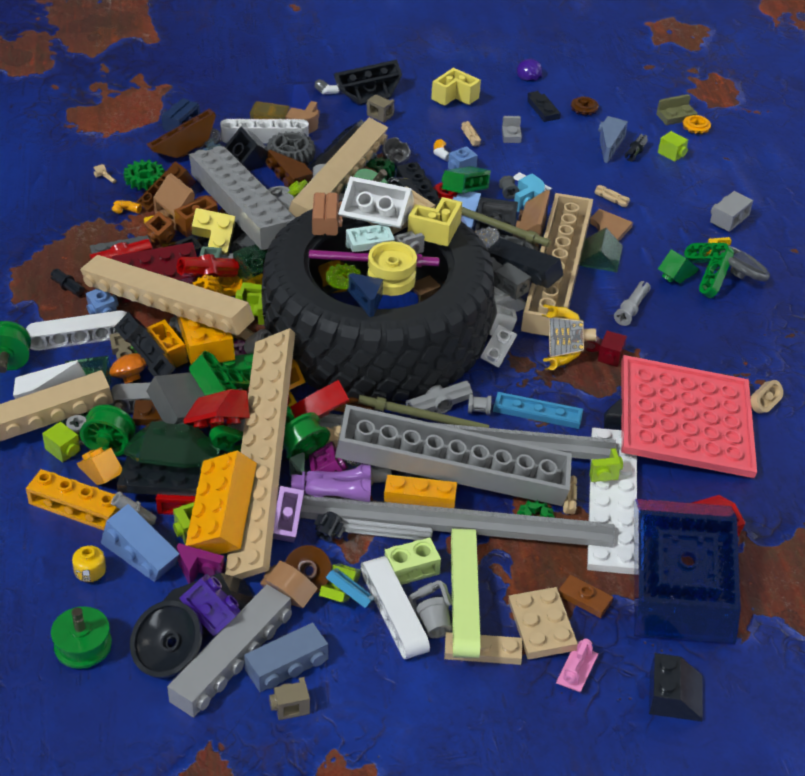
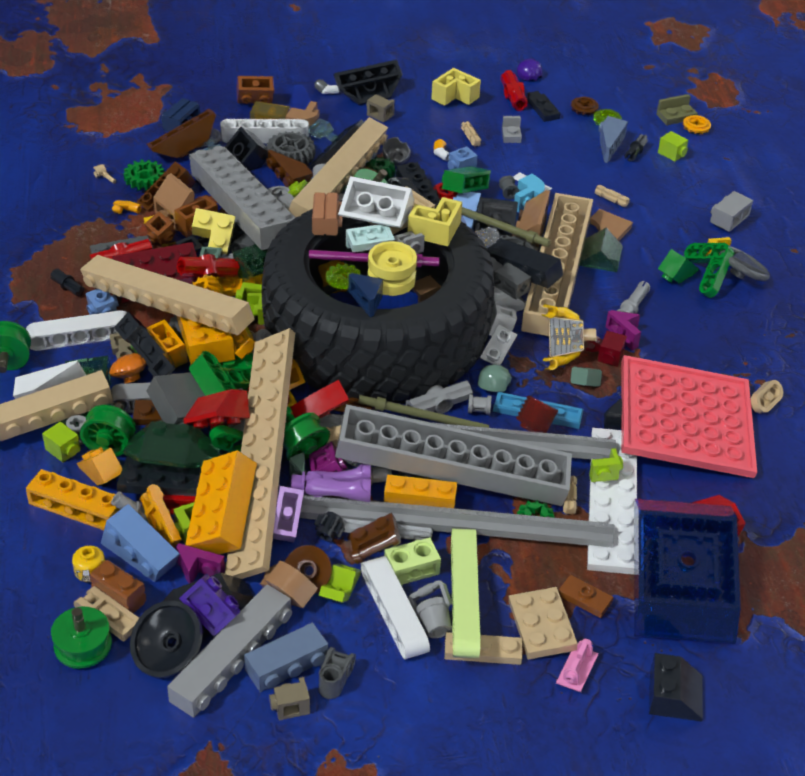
dark azure tile [326,568,375,608] -> none
none -> tan plate [74,586,139,641]
none -> dark orange brick [90,560,146,613]
none -> light orange hinge [140,484,182,548]
none -> light orange hinge [231,326,256,359]
none -> dark orange brick [236,76,274,104]
none -> clear light blue plate [309,118,338,142]
none -> dark grey piece [319,647,356,699]
none -> reddish brown plate [350,513,401,564]
none -> sand green hair [478,364,512,392]
none -> red piece [501,70,528,111]
none -> clear red brick [516,396,558,433]
none -> sand green slope [571,367,602,386]
none -> clear neon green gear [593,109,622,125]
none -> magenta slope [605,310,641,350]

